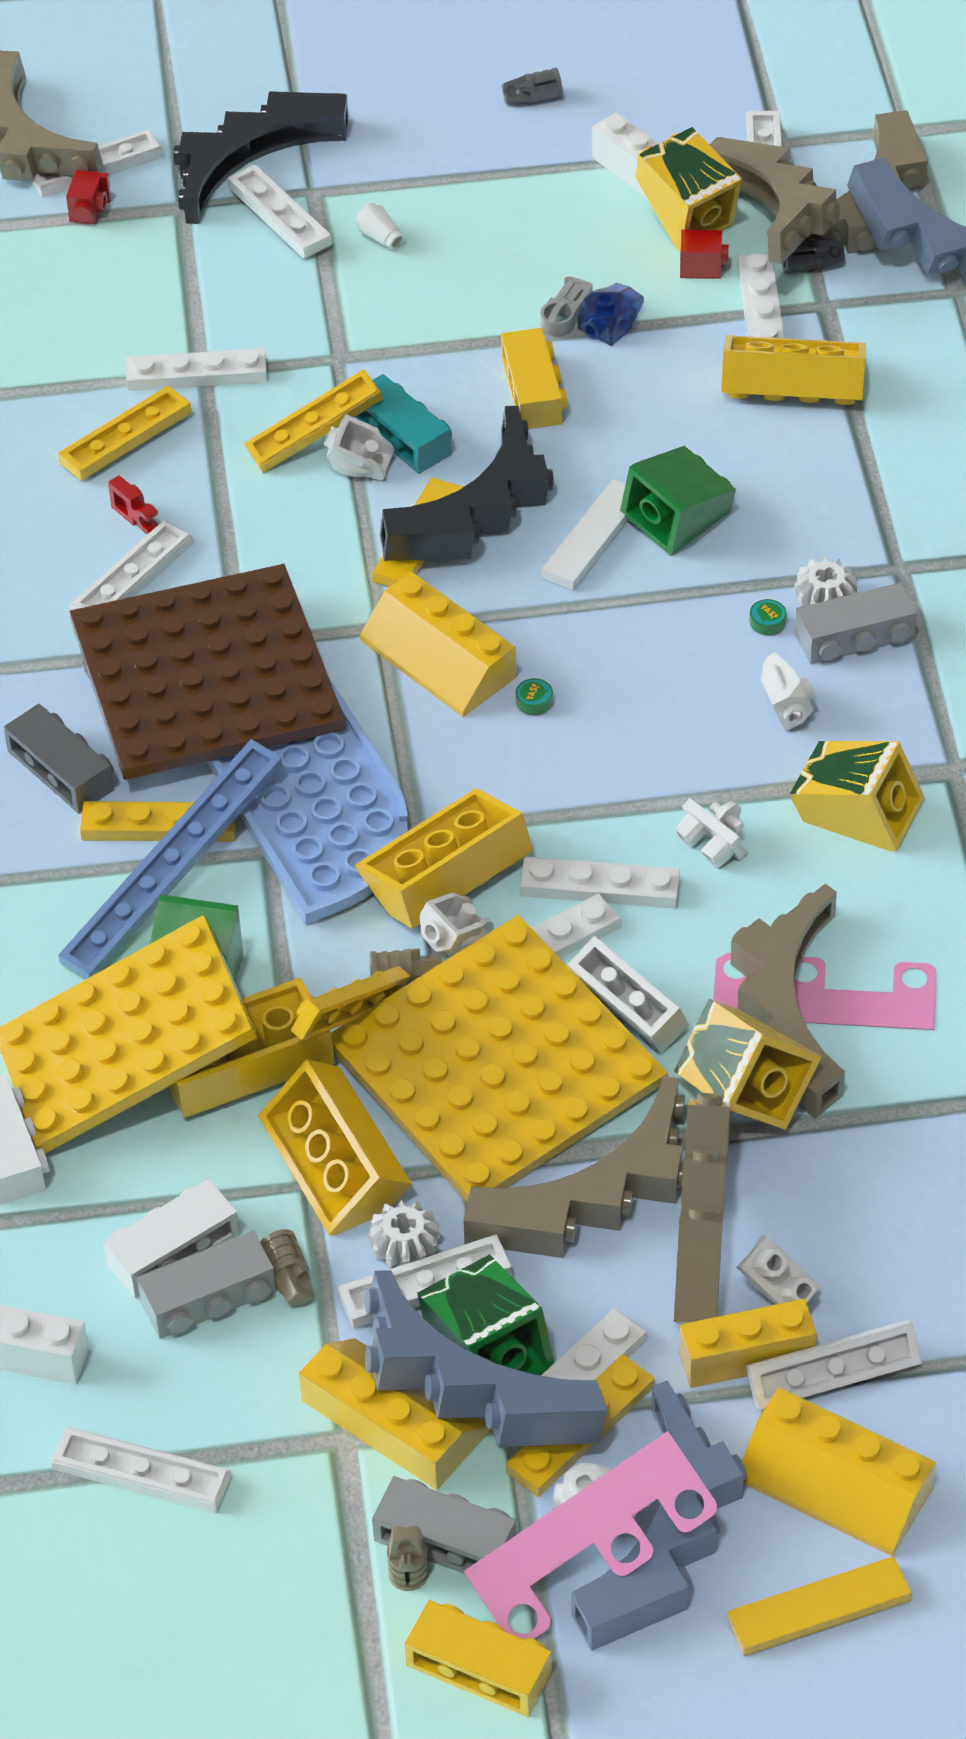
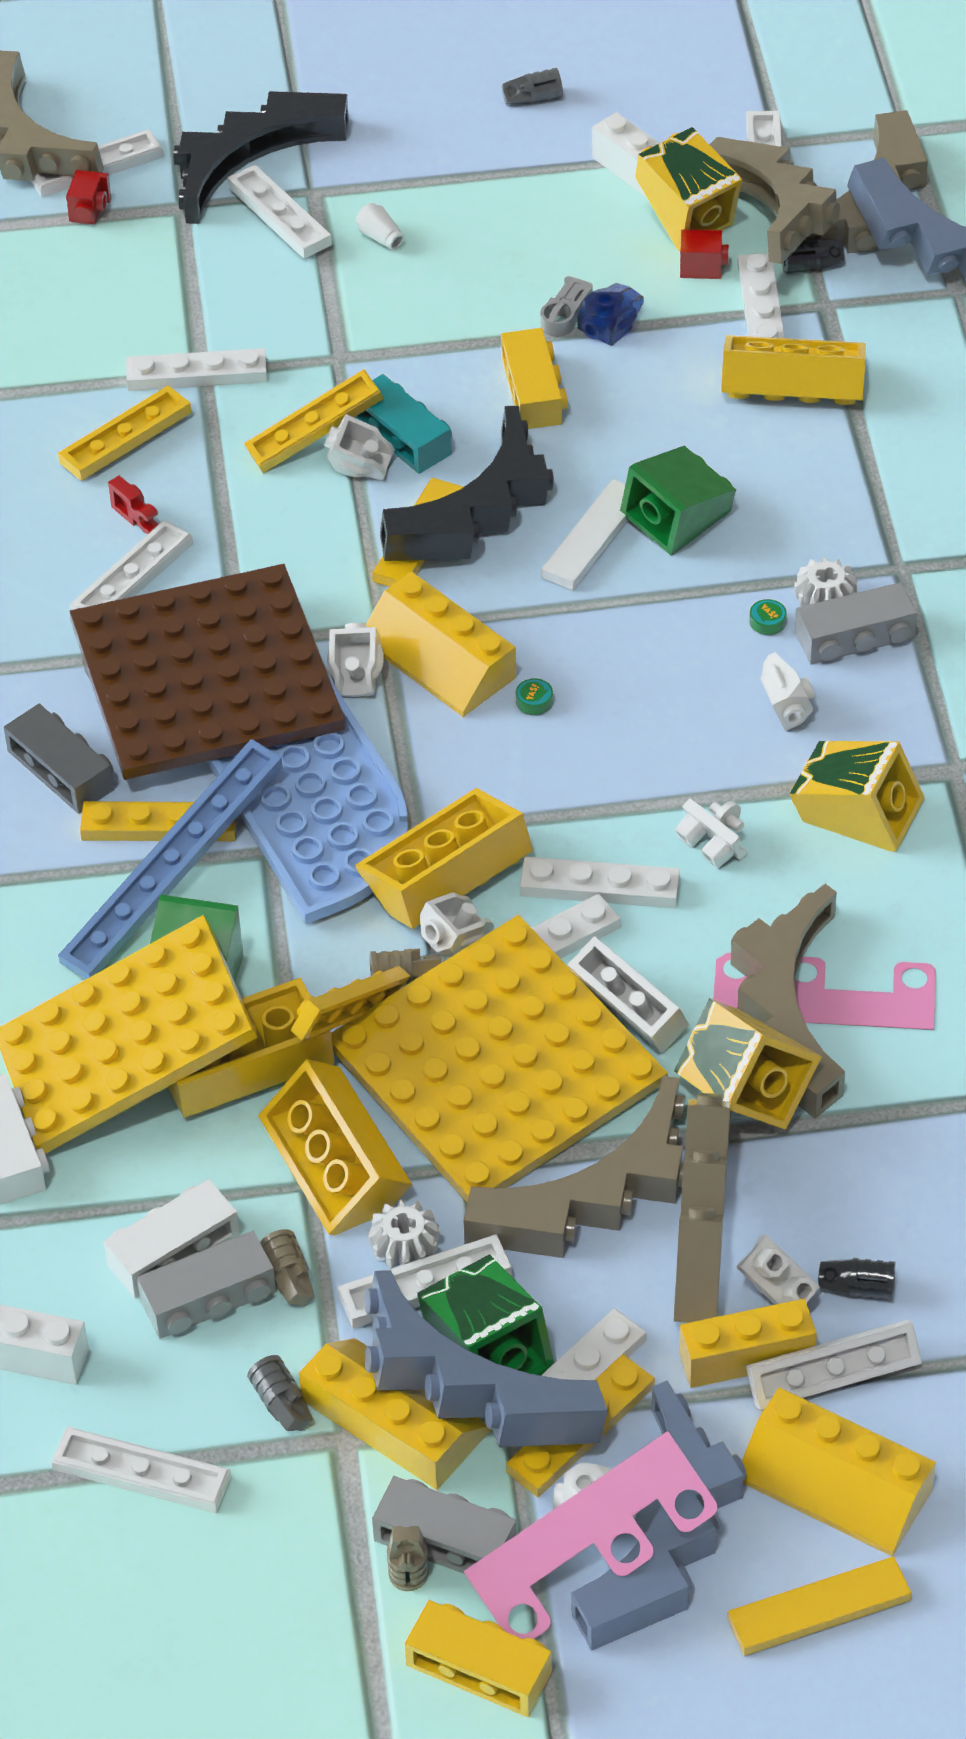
none -> dark grey hinge [247,1355,313,1431]
none -> white hand [327,623,384,697]
none -> black hinge [818,1258,896,1300]

